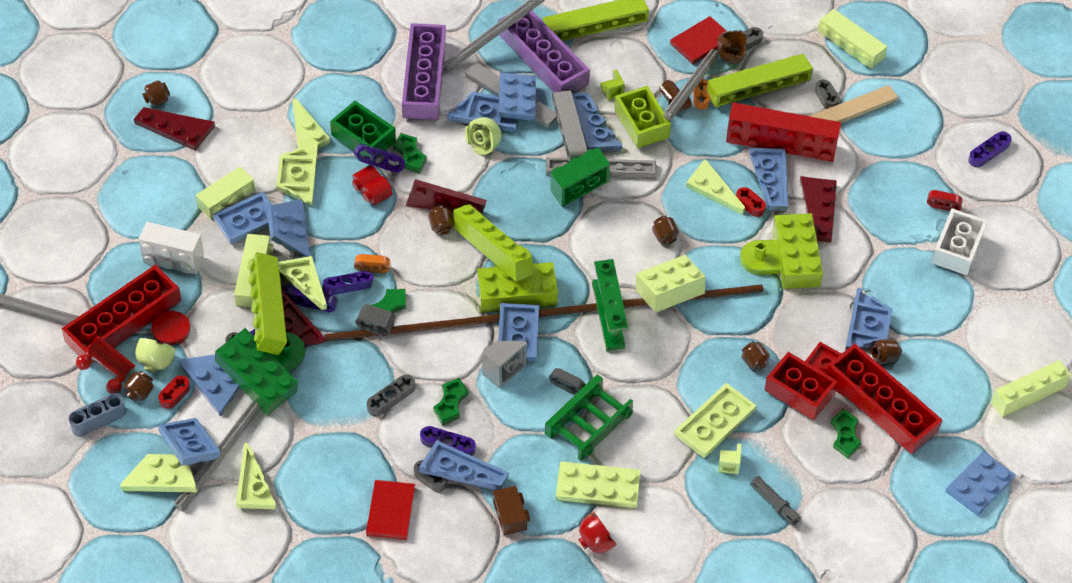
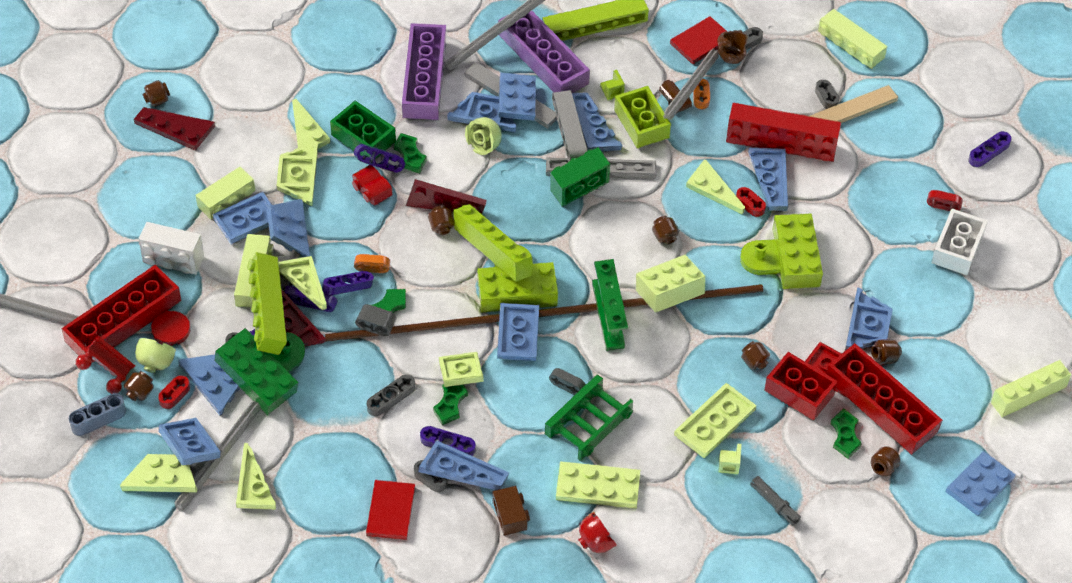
light grey slope [482,341,527,388] -> none
lime brick [706,53,813,107] -> none
dark red wing [799,176,837,243] -> none
none -> yellowish green tile [439,352,484,387]
none -> reddish brown head [870,446,901,476]

